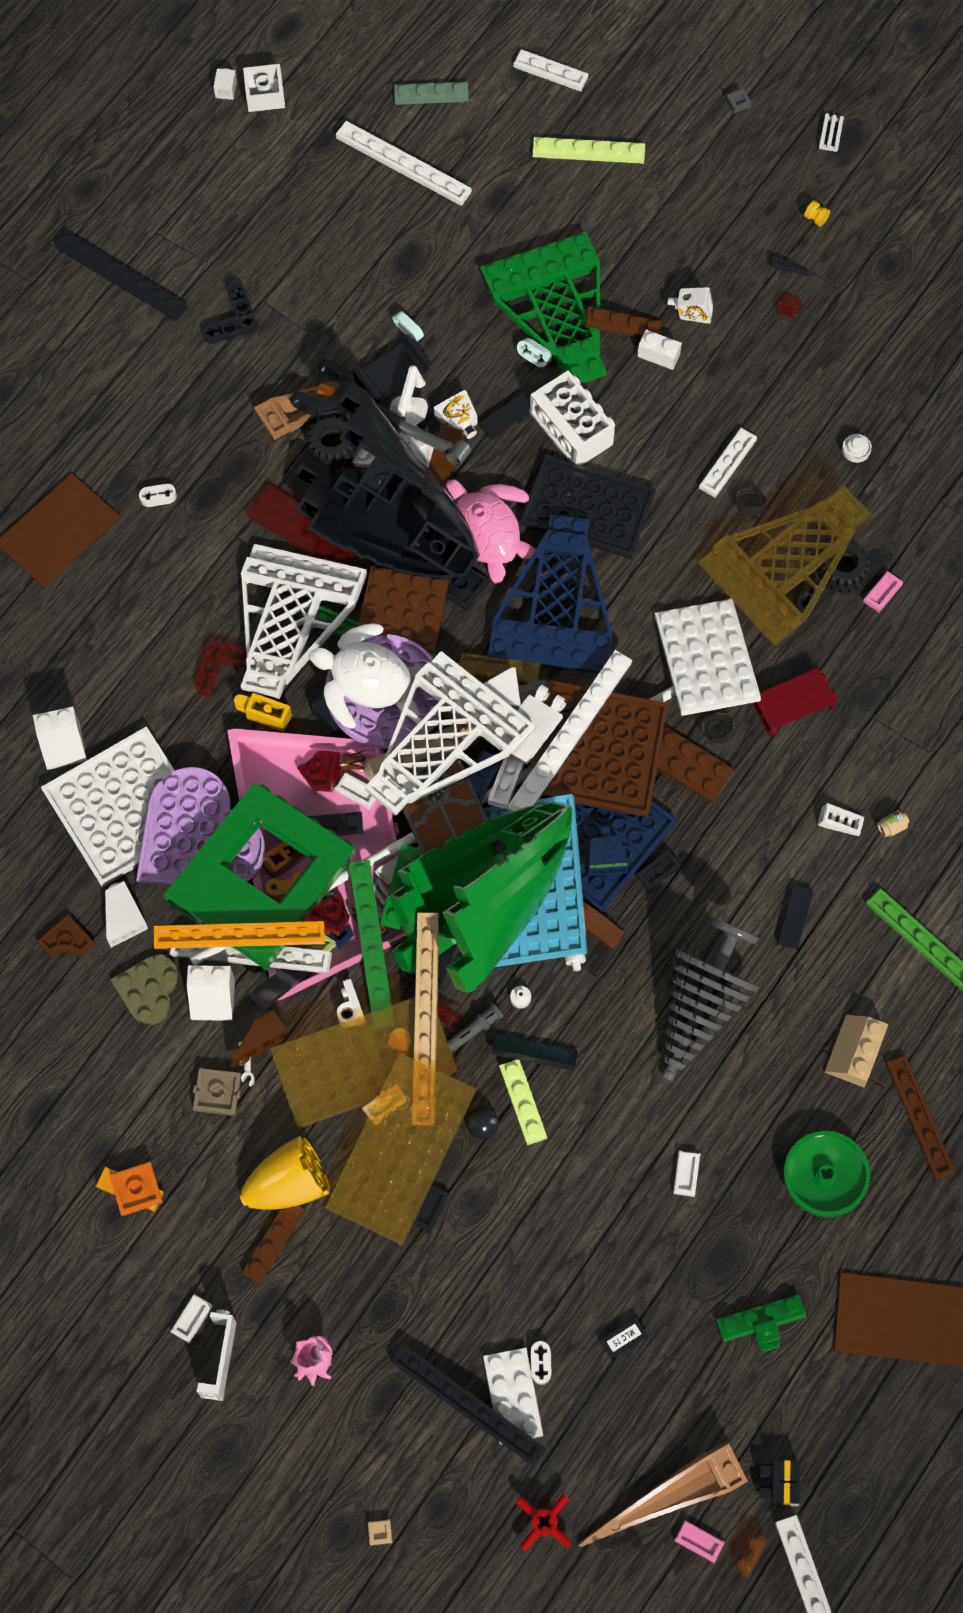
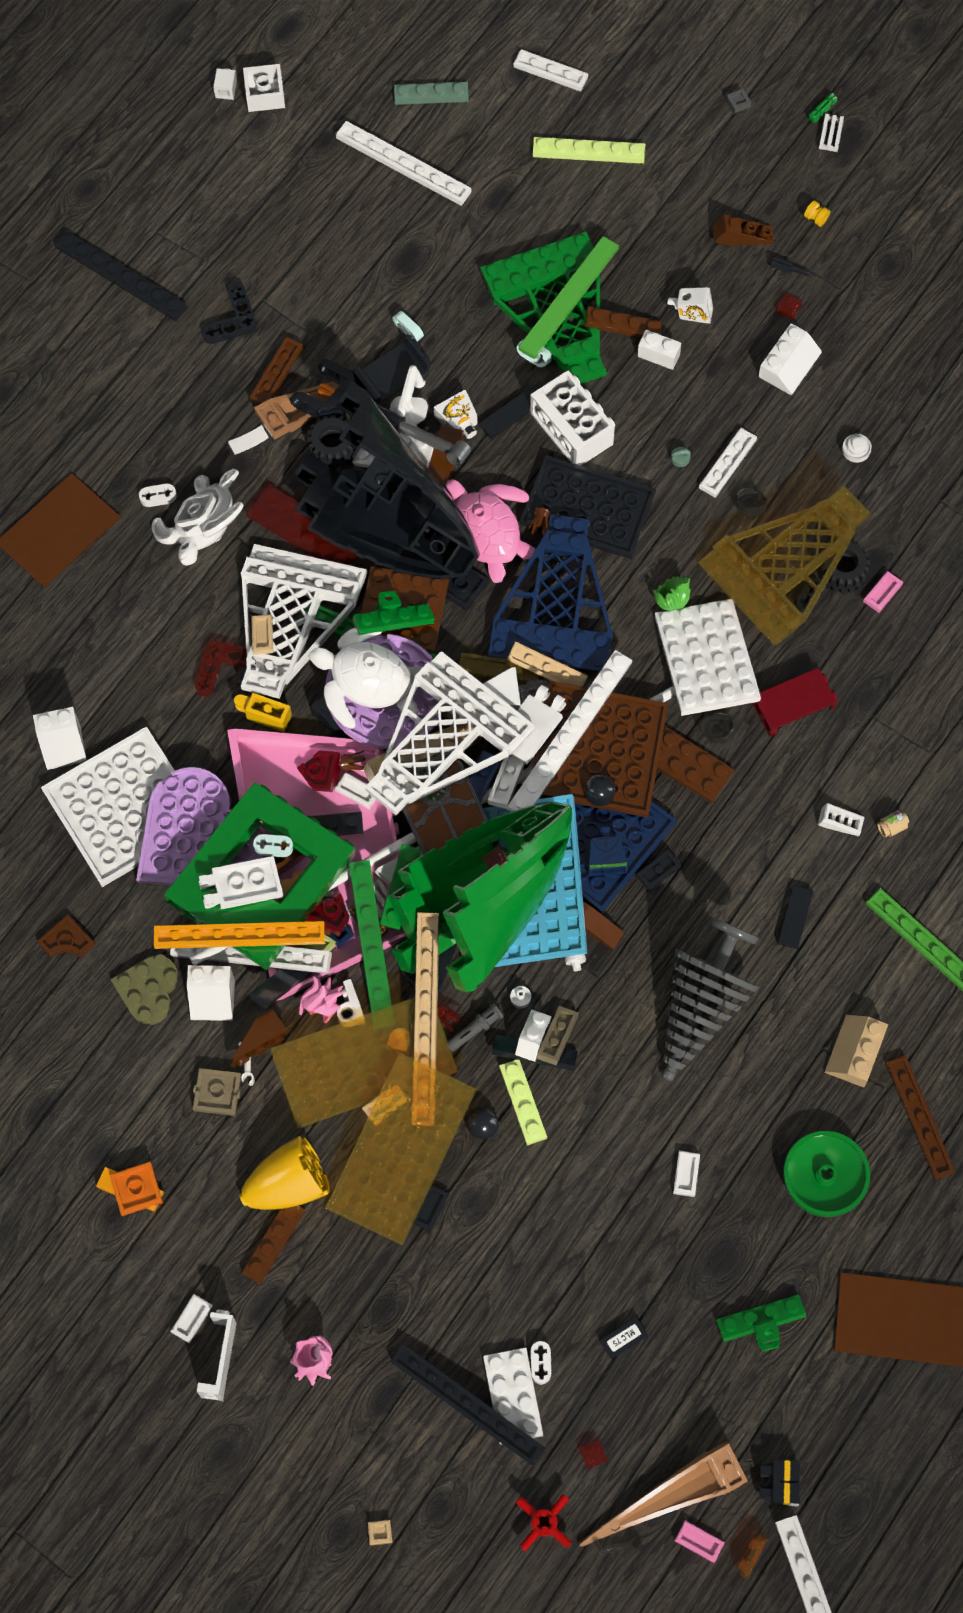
white slope [105,881,148,948] -> none
none -> white animal [152,469,243,566]
none -> white tile [199,856,283,909]
none -> white sticker [228,425,269,454]
none -> reddish brown plate [250,337,303,405]
none -> tan tile [252,614,274,655]
none -> light aqua beam [253,834,293,857]
none -> bright pink hair [299,976,343,1023]
none -> green plate [352,591,435,635]
none -> clear red plate [482,846,507,869]
none -> tan tile [507,642,588,687]
none -> white brick [515,1009,551,1061]
none -> bright green tile [518,236,619,359]
none -> reddish brown piece [528,506,550,536]
none -> dark tan plate [537,1006,579,1065]
none -> clear red plate [578,1440,608,1470]
none -> black hair [585,773,616,807]
none -> bright green hair [652,576,691,611]
none -> sand green tile [671,447,691,467]
none -> reddish brown slope [713,214,774,246]
none -> white slope [759,323,822,395]
none -> green axle [808,93,837,123]

